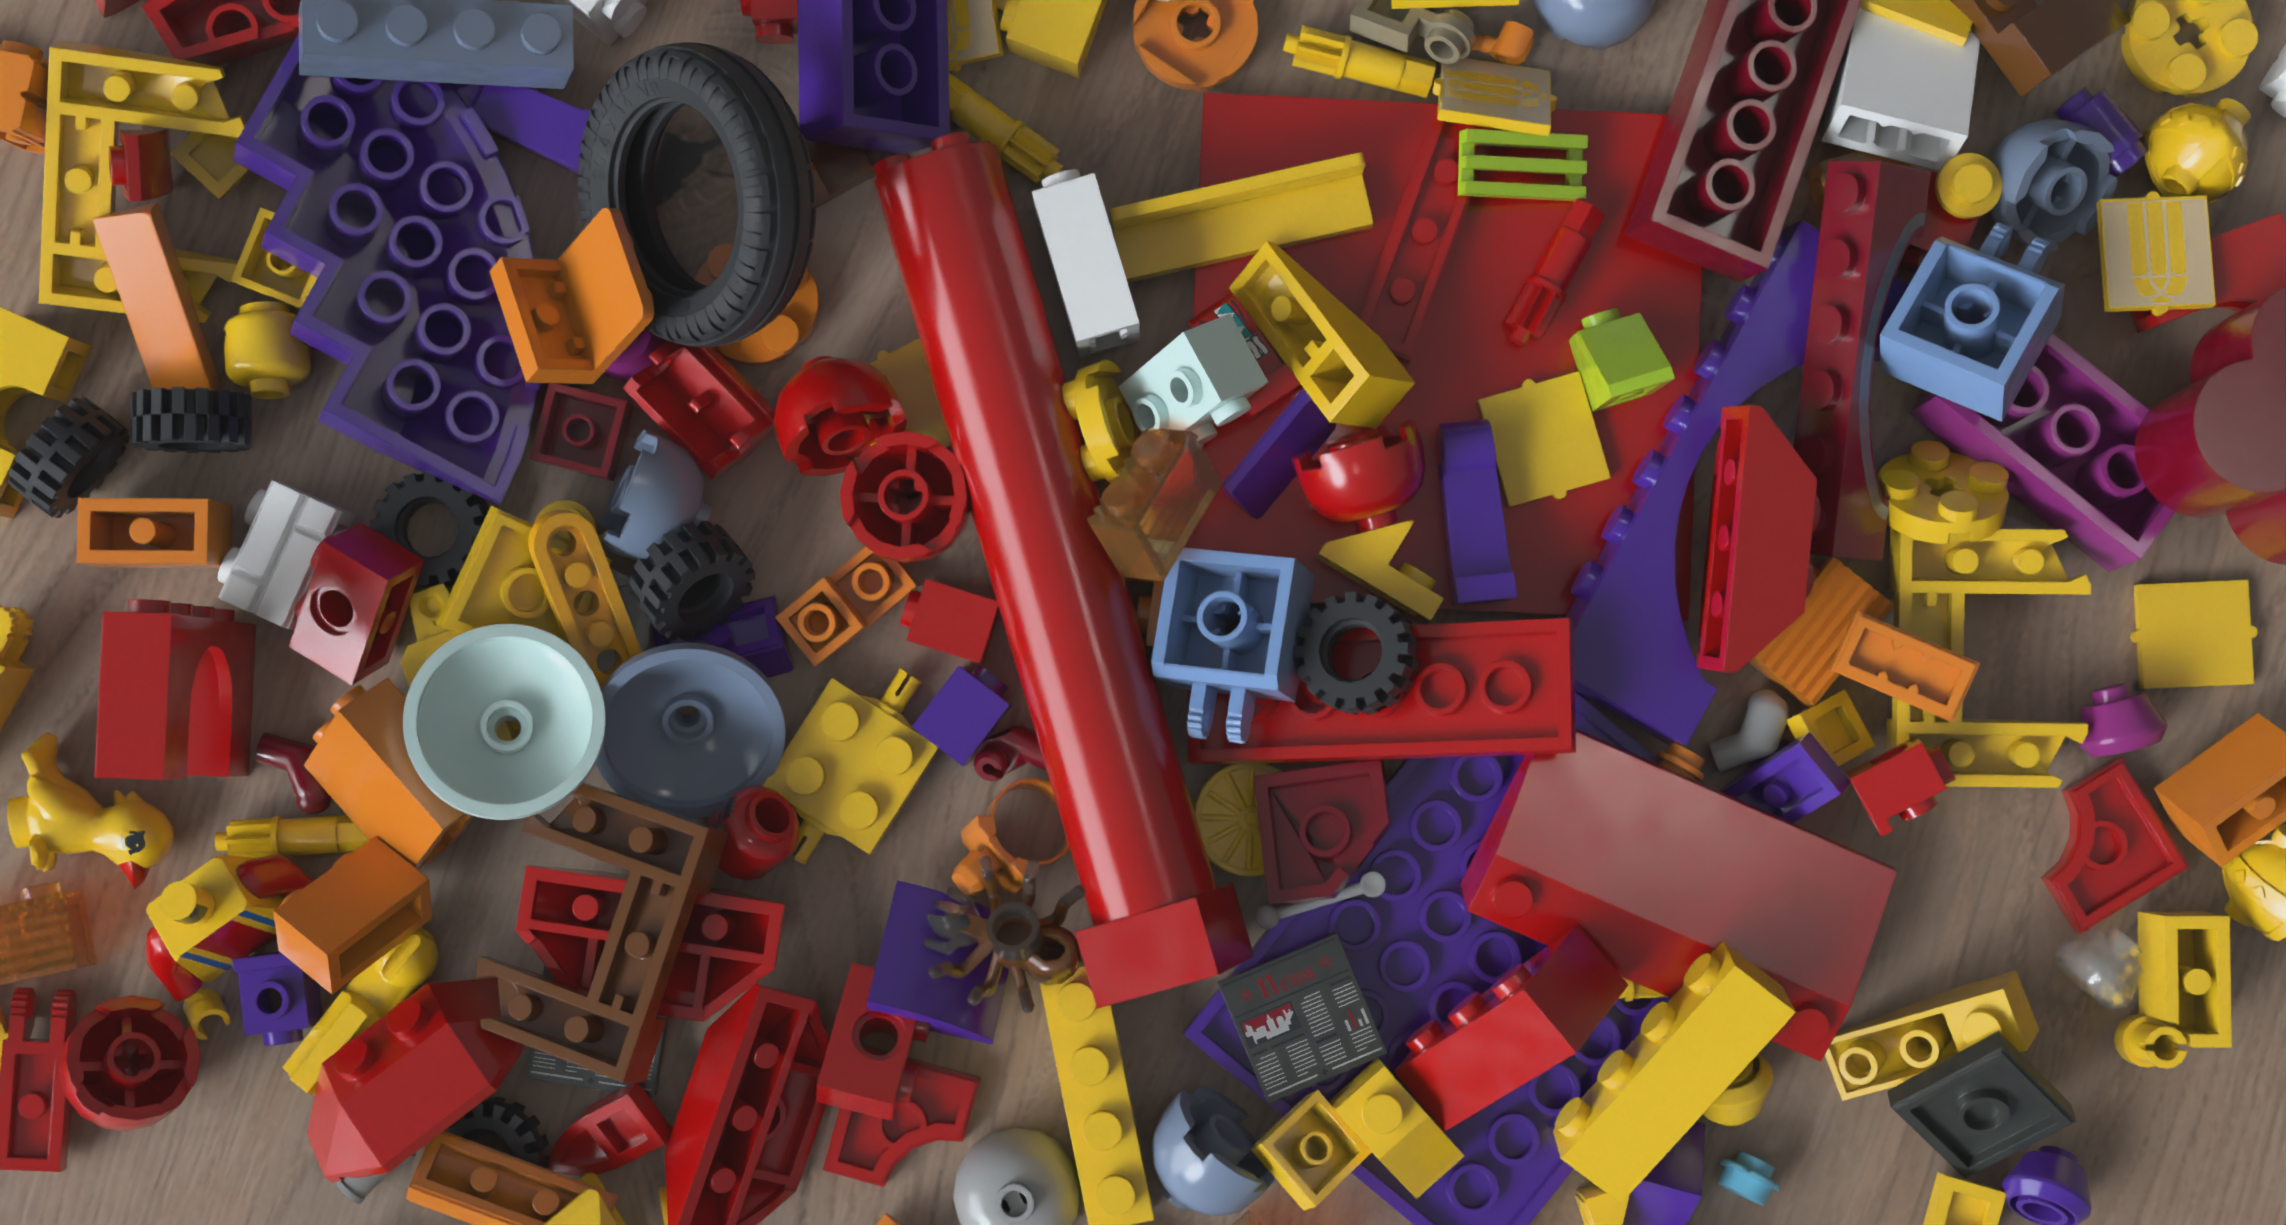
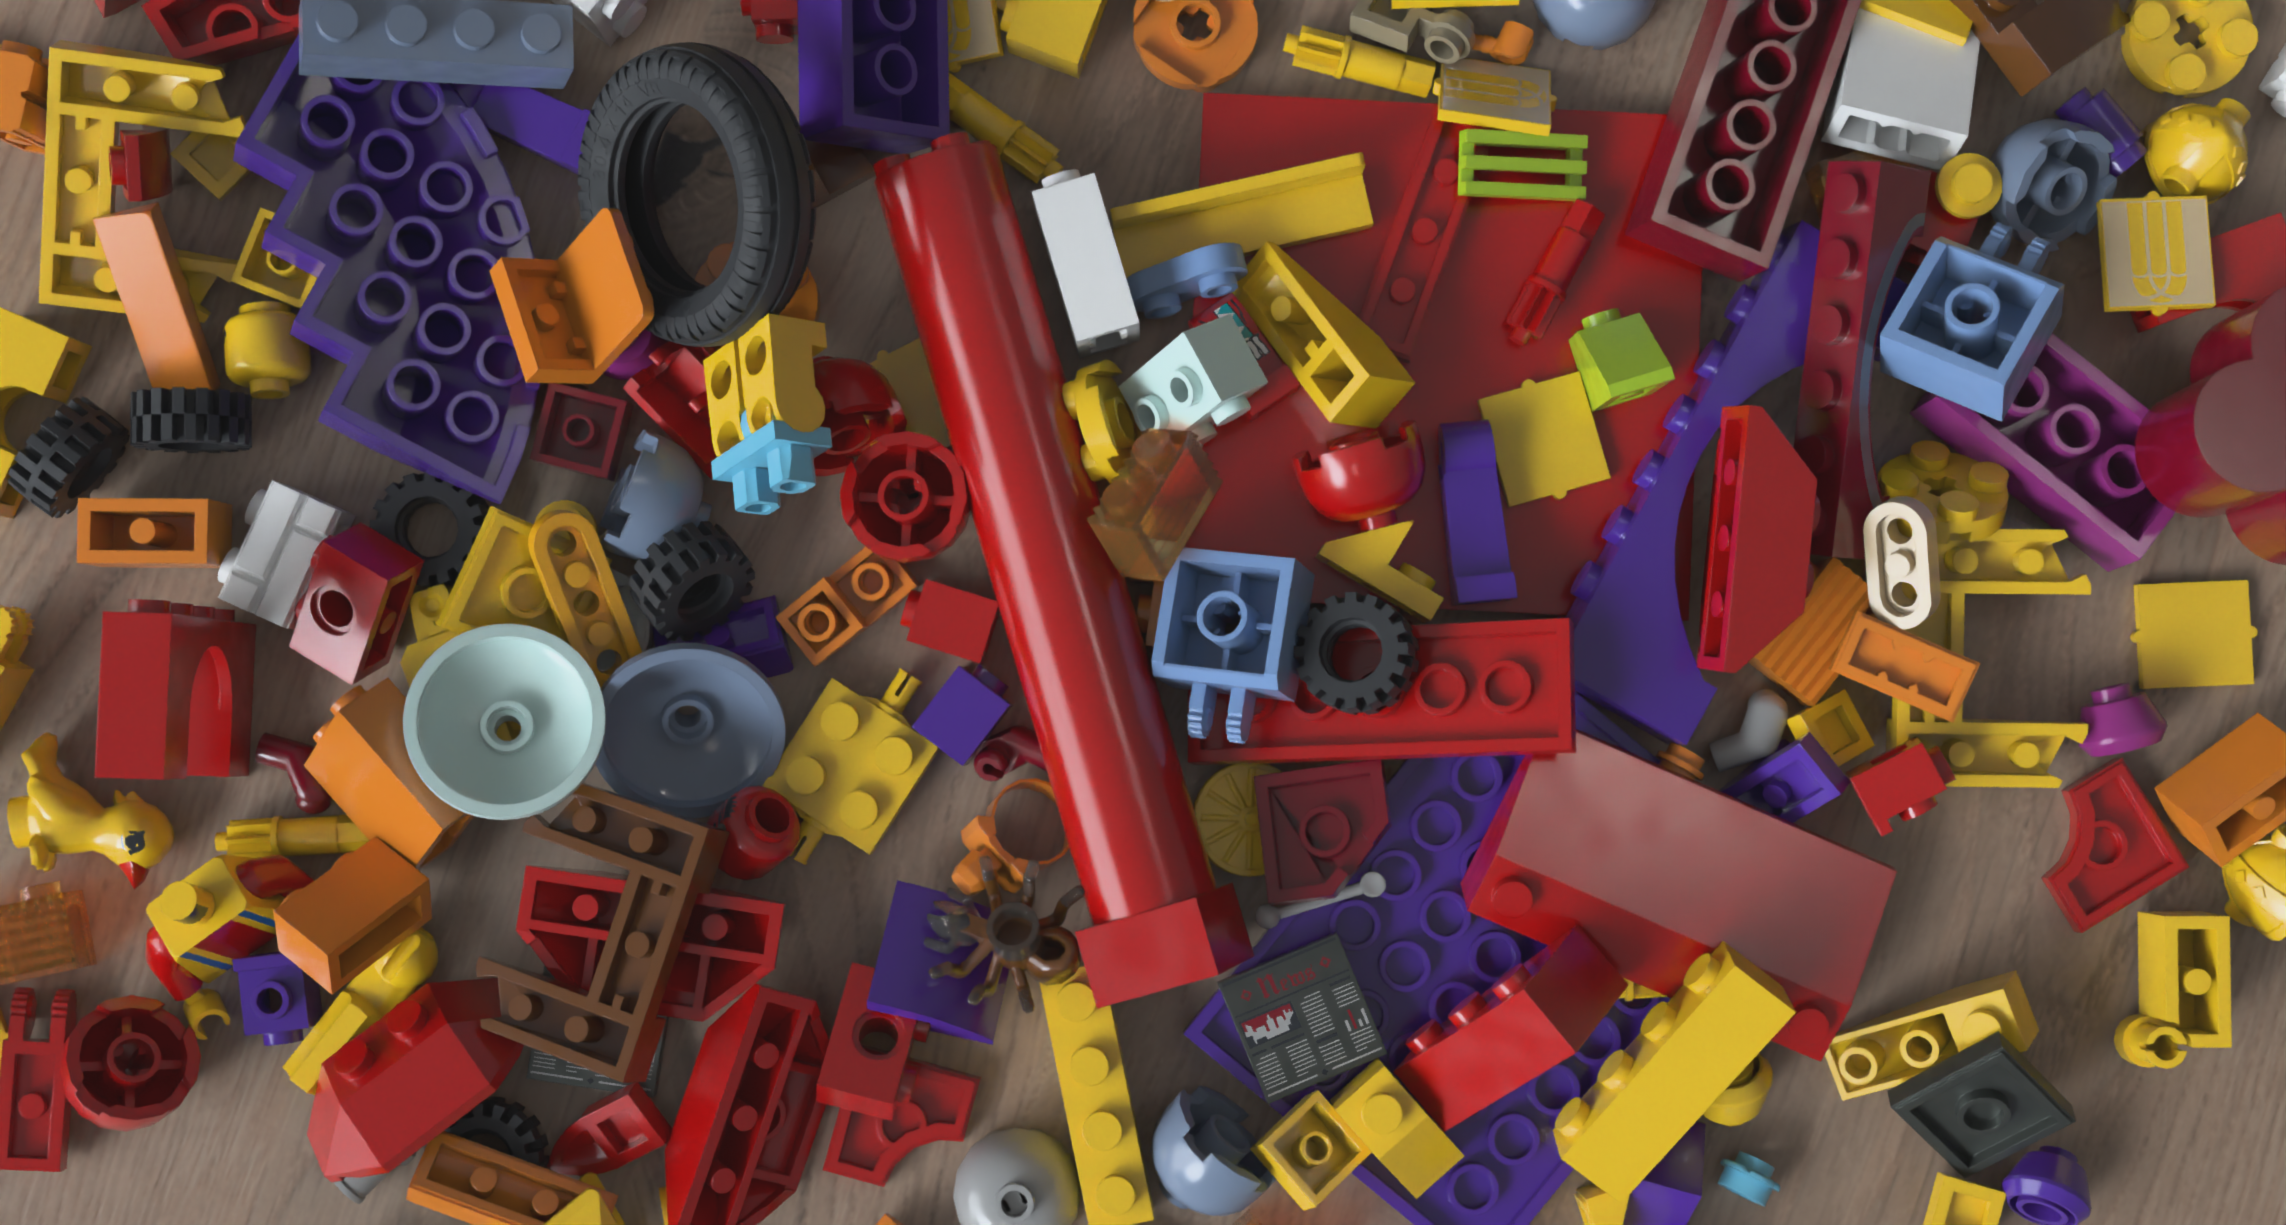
dark purple slope [1221,389,1336,519] -> none
clear cone [2056,926,2143,1010] -> none
none -> yellow hips [703,313,832,515]
none -> medium blue plate [1126,243,1248,319]
none -> tan plate [1863,496,1941,629]

